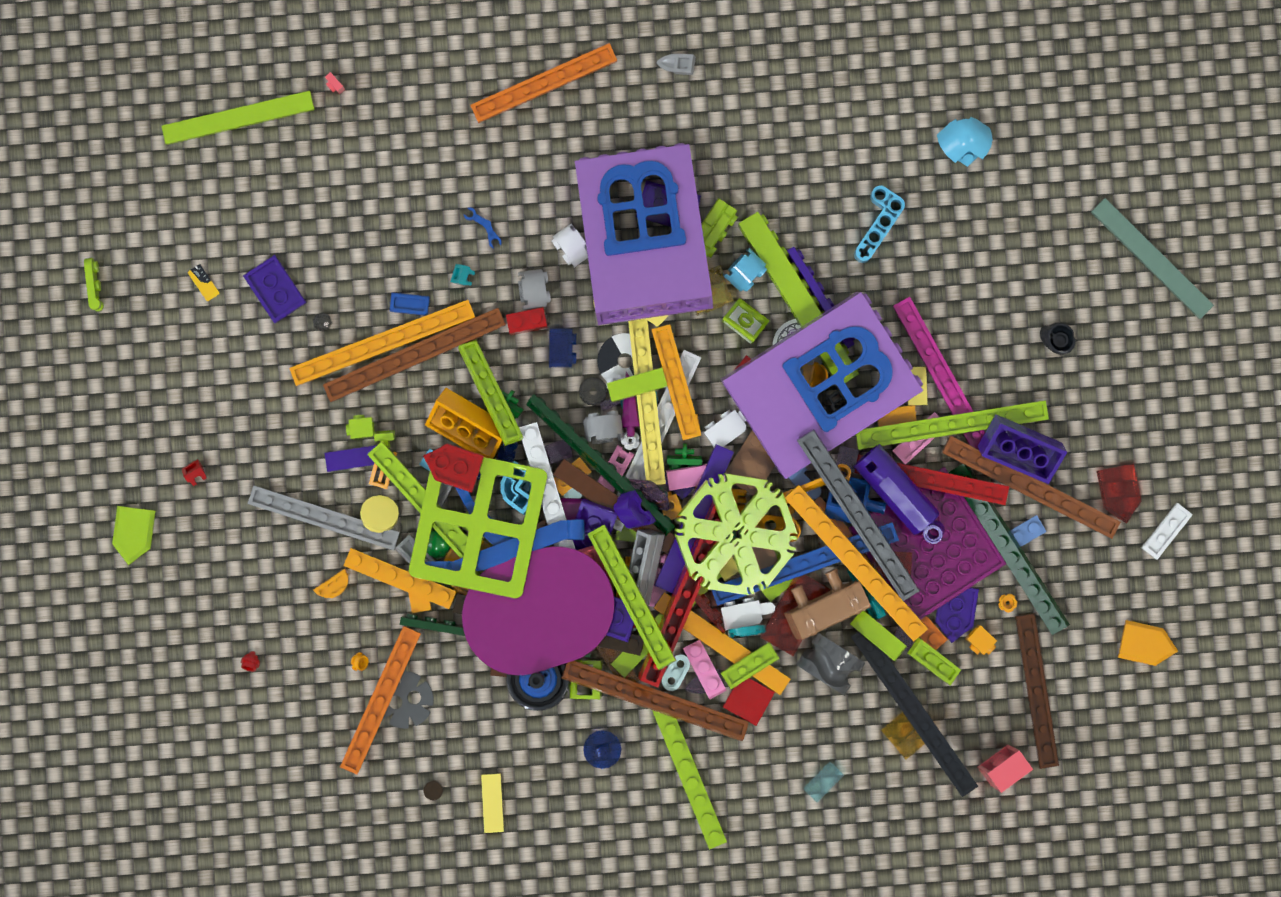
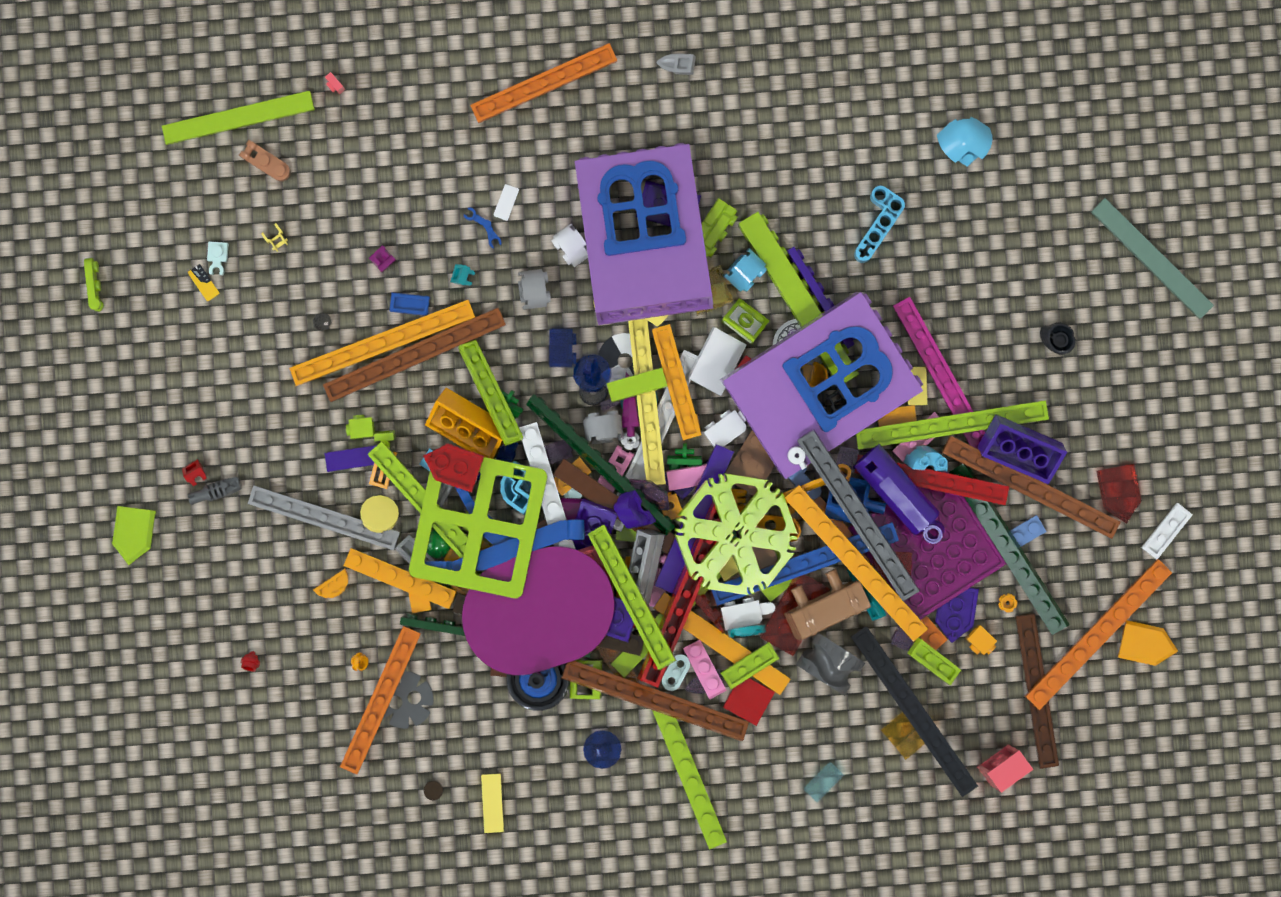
dark purple tile [243,255,307,324] -> none
red brick [506,307,548,335] -> none
lime tile [850,611,907,661] -> none
none -> dark grey hinge [187,477,242,505]
none -> light aqua plate [207,242,229,276]
none -> nougat plate [238,140,290,181]
none -> light yellow piece [261,223,288,252]
none -> magenta tile [369,245,396,273]
none -> white sticker [494,184,519,221]
none -> clear blue tile [573,355,612,393]
none -> white tile [687,327,746,396]
none -> white piece [787,446,807,470]
none -> medium azure cylinder [904,445,948,472]
none -> orange plate [1025,559,1172,710]

